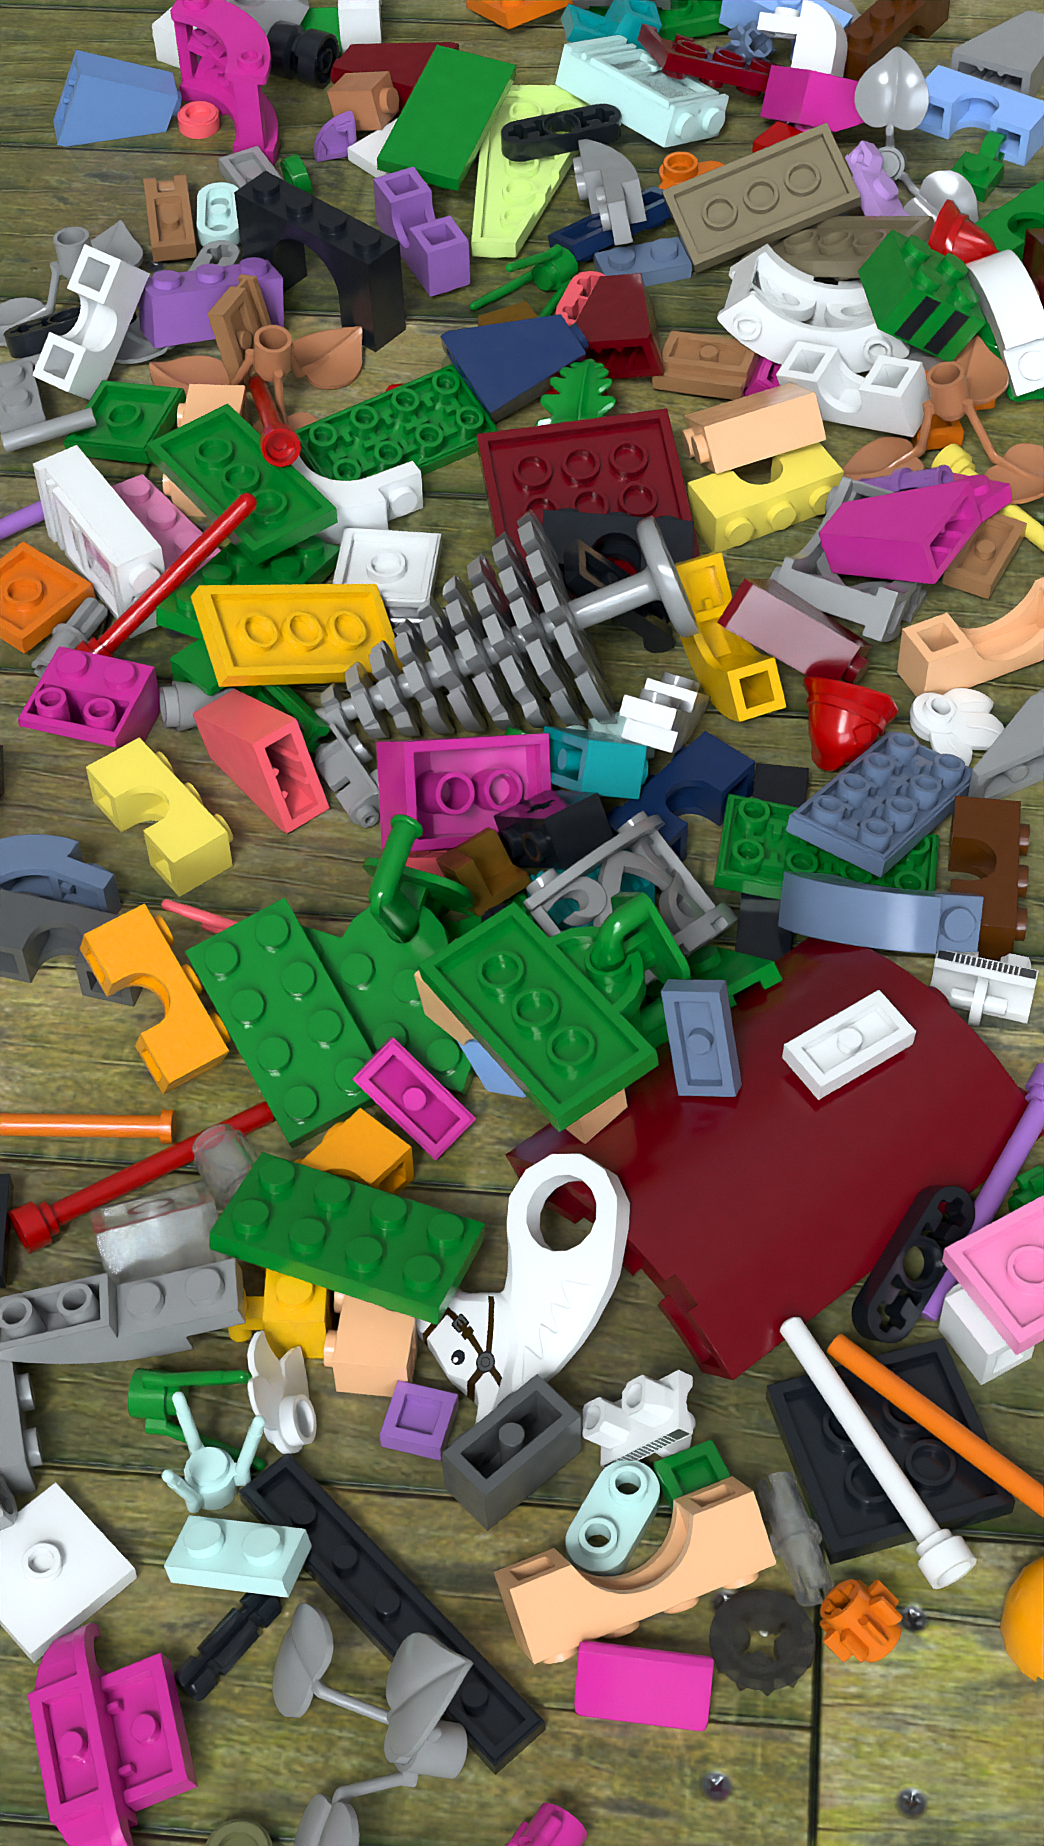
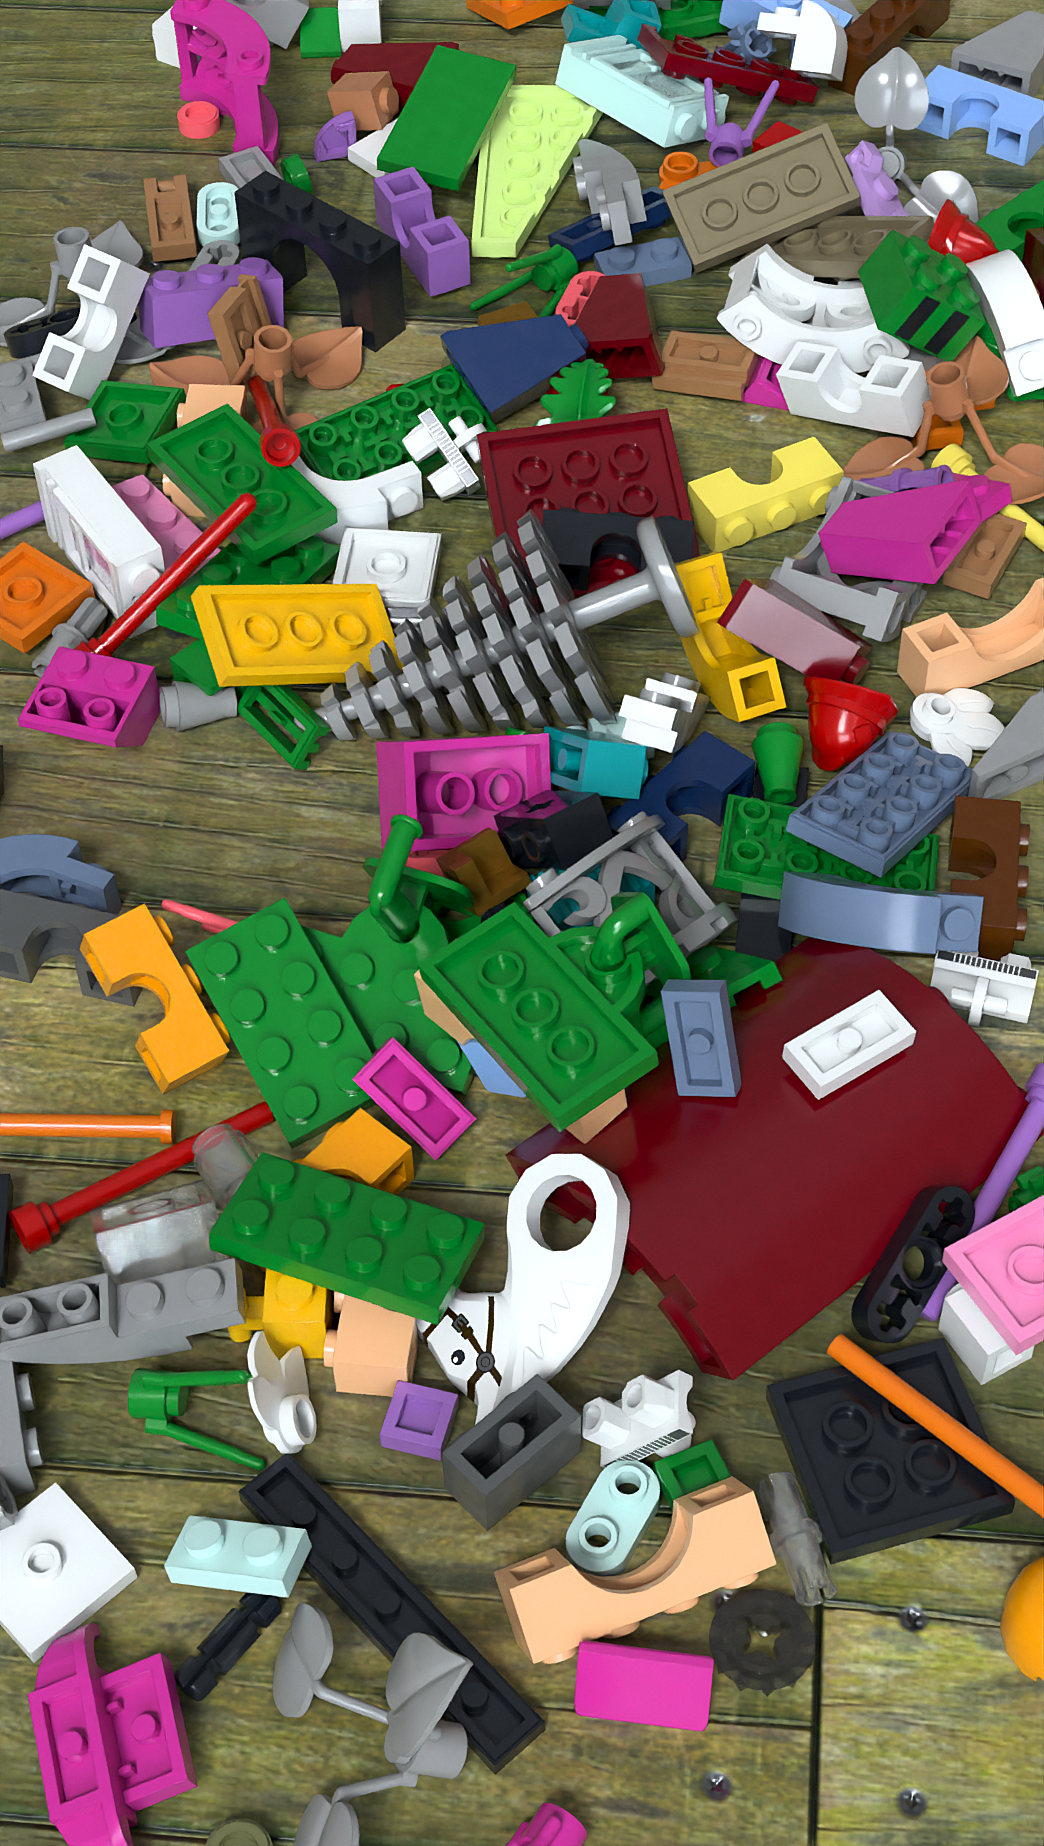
medium blue slope [53,50,182,147] -> none
light yellow arch [86,737,233,897] -> none
light aqua plant [162,1392,266,1513] -> none
coral slope [192,689,330,834] -> none
black wheel [267,20,339,88] -> none
light grey hinge [314,723,380,828] -> none
black beam [501,104,621,162] -> none
black plate [563,538,674,653] -> none
light nougat brick [681,382,827,474] -> none
dark pink slope [760,65,865,132] -> none
white piece [780,1317,977,1589] -> none
orange gear [819,1579,903,1663] -> none
green plate [951,130,1007,203] -> none
none -> white hips [402,408,487,501]
none -> medium lavender plant [704,78,780,167]
none -> green cone [751,722,804,805]

